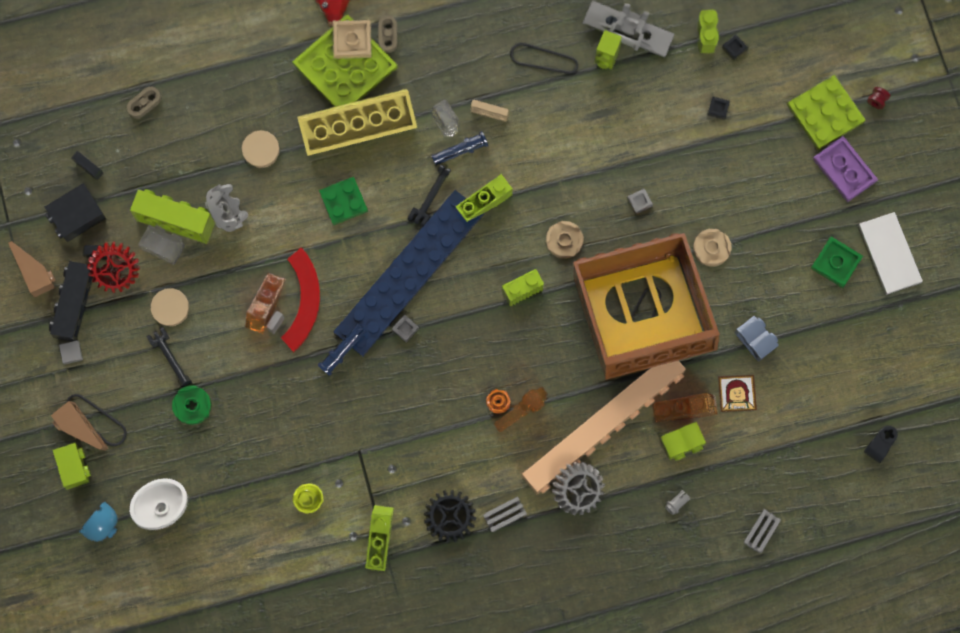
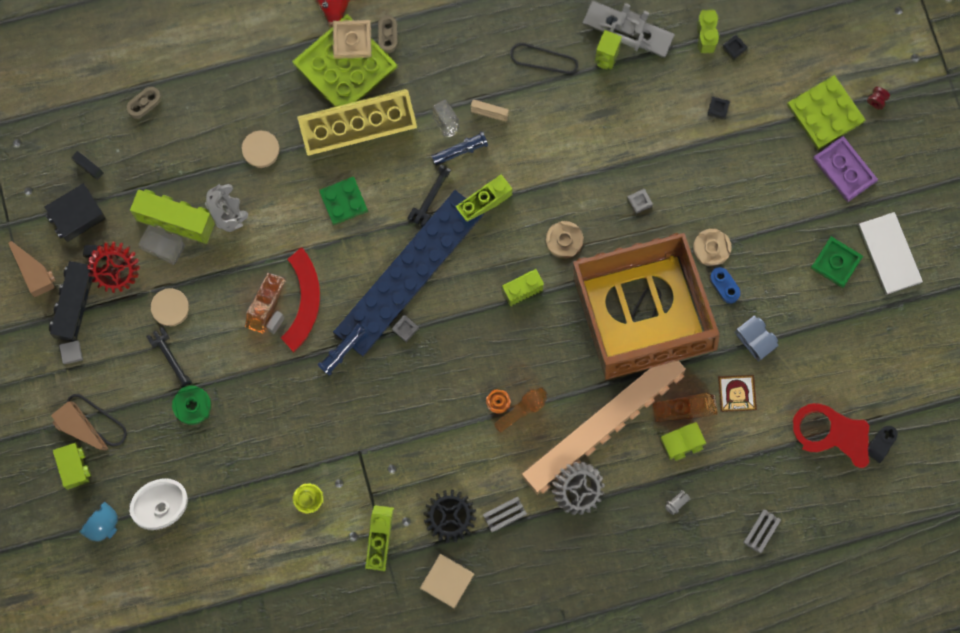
none -> tan tile [420,554,474,609]
none -> blue plate [710,268,740,303]
none -> red animal [792,403,870,468]

